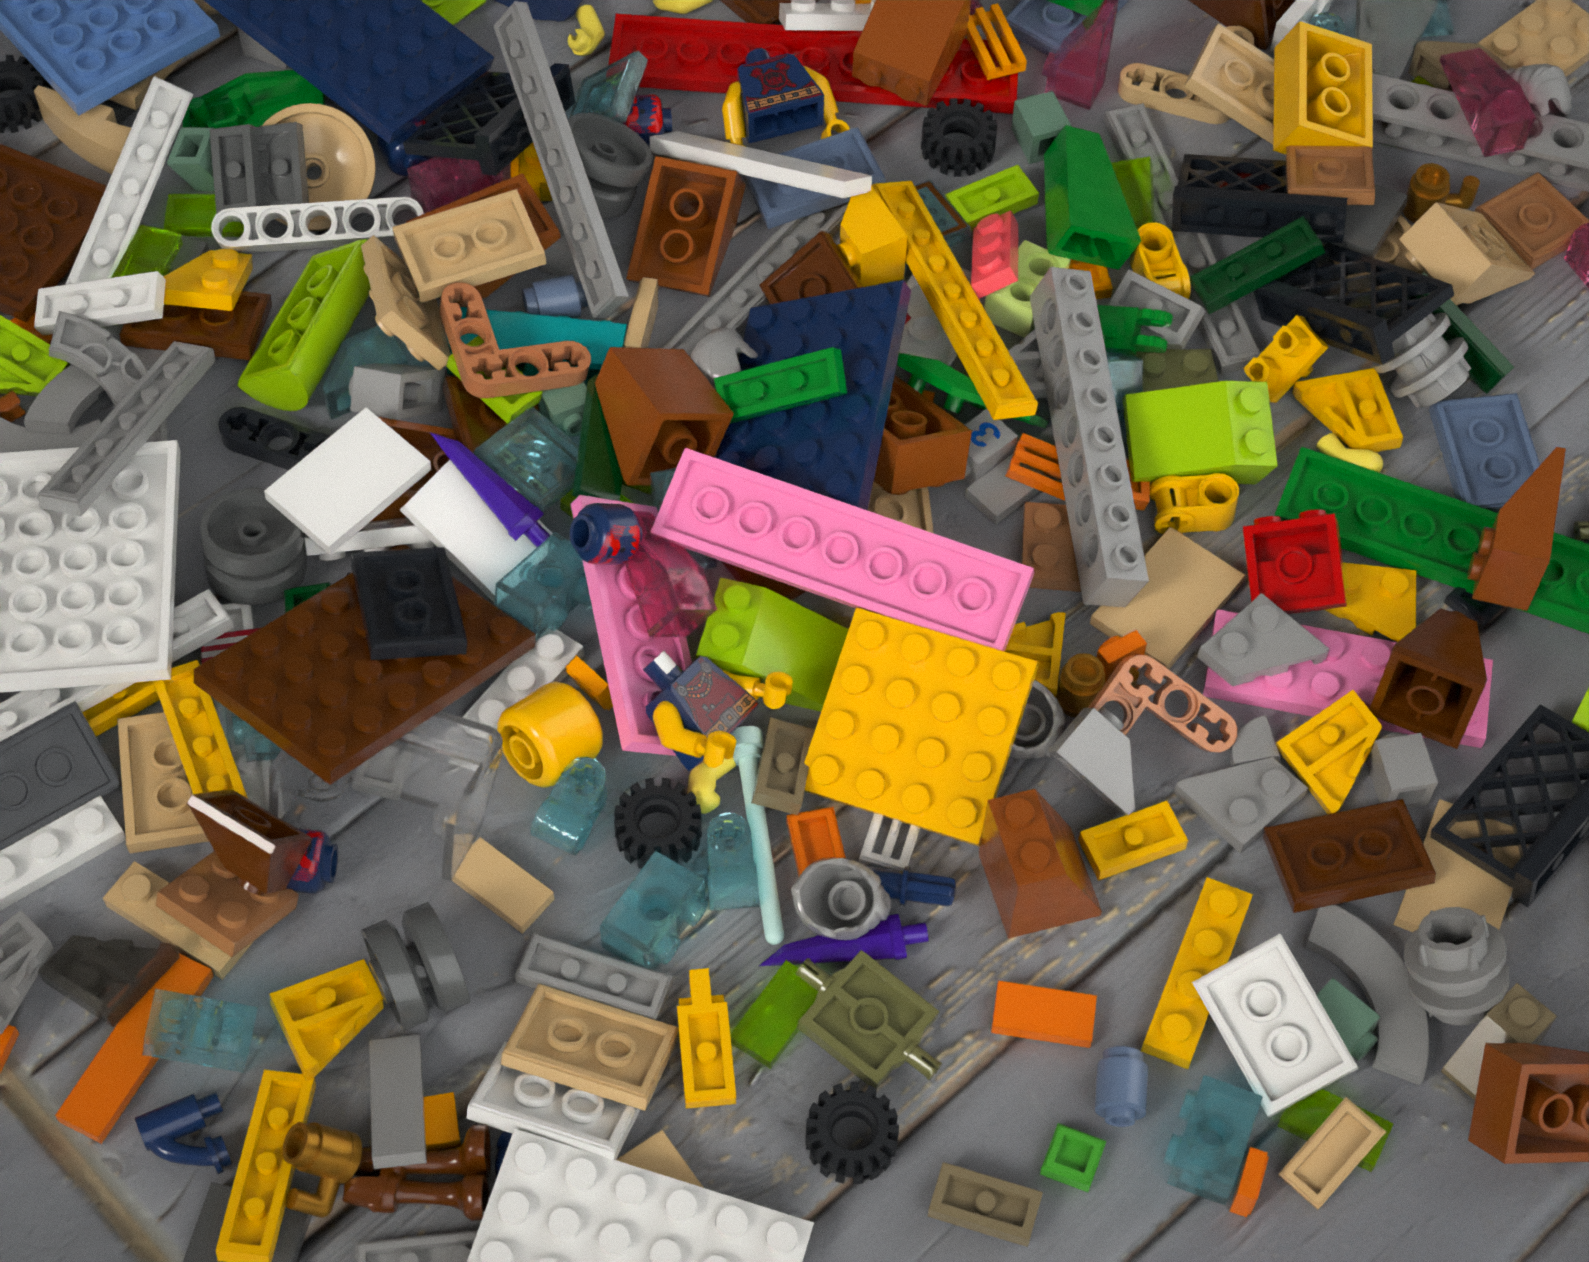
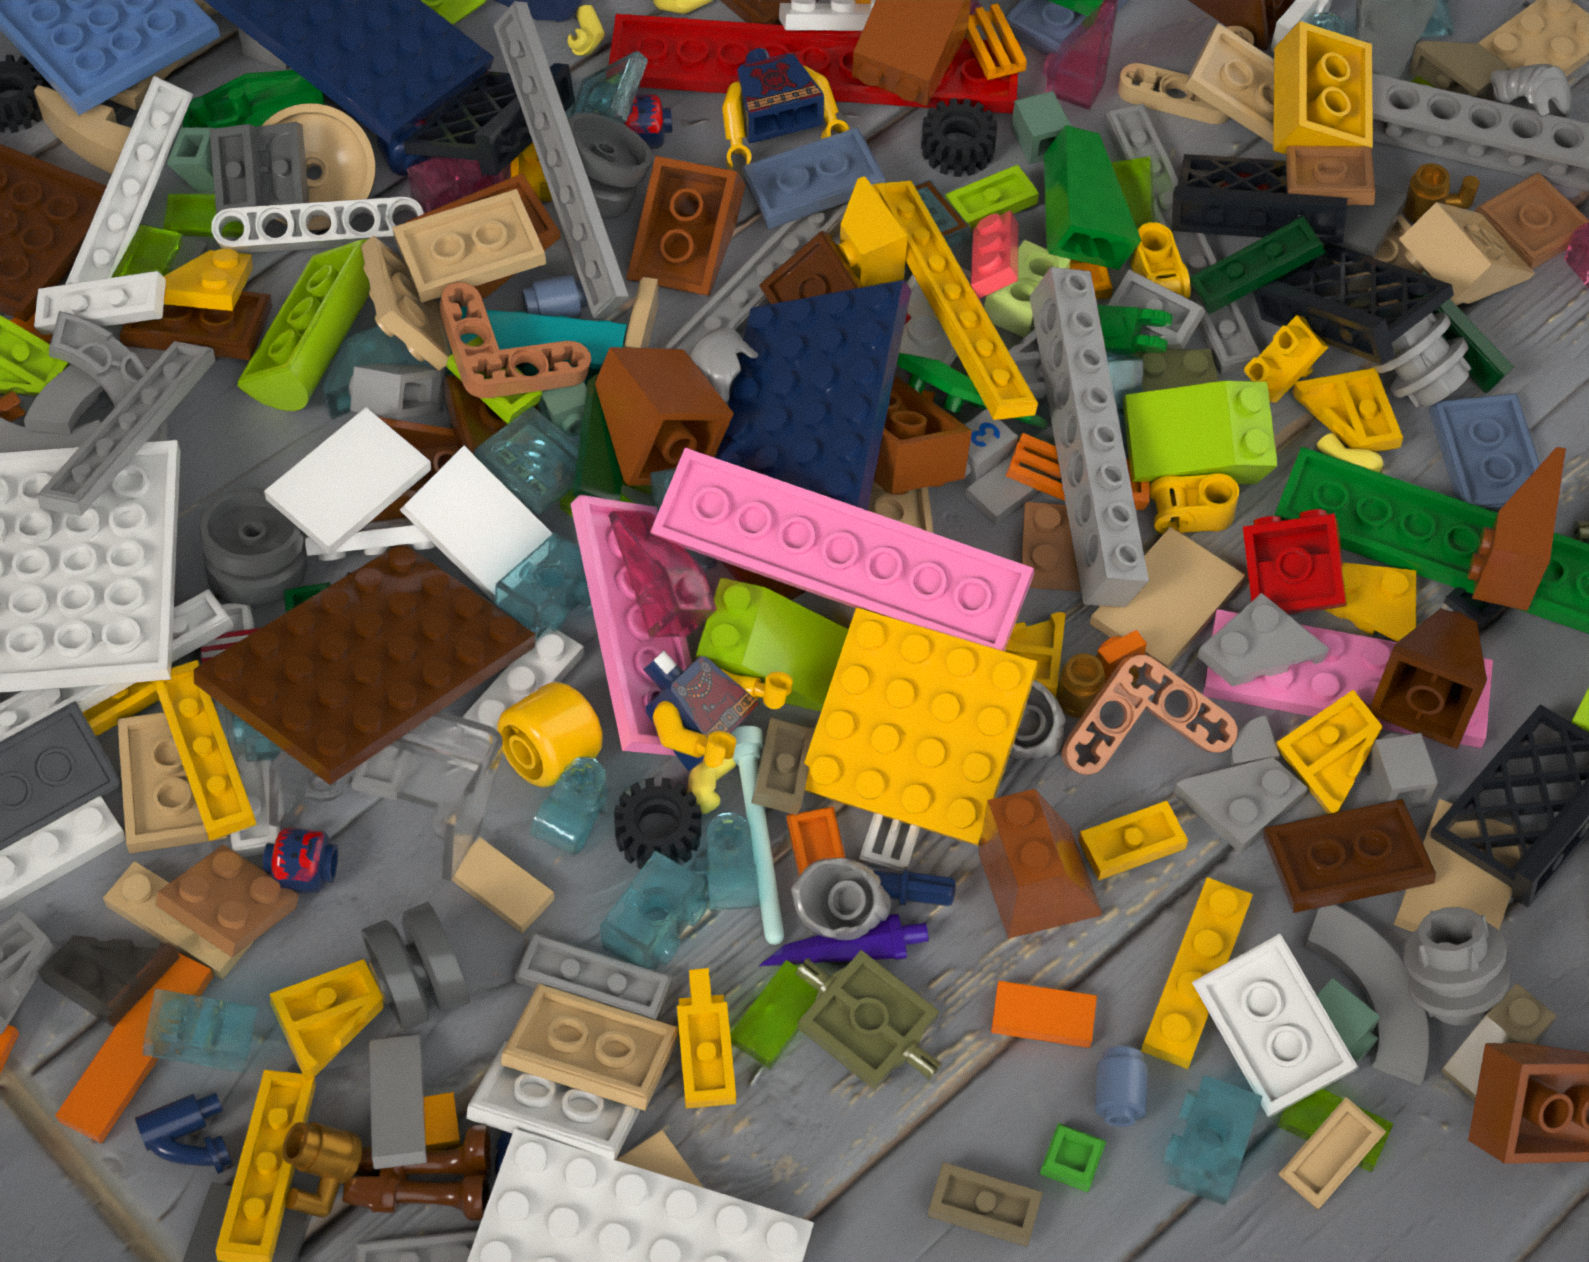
reddish brown slope [187,789,313,896] -> none
black beam [218,407,330,470] -> none
black tile [351,547,467,660] -> none
dark purple bar [430,432,552,551] -> none
light orange tile [565,655,613,711] -> none
dark blue head [570,503,642,565] -> none
white tile [649,131,872,198] -> none
green plate [714,347,847,424] -> none
black tyre [805,1082,899,1185] -> none
light grey slope [1047,707,1135,815] -> none
orange tile [1229,1147,1269,1217] -> none
clear pink slope [1439,48,1536,157] -> none

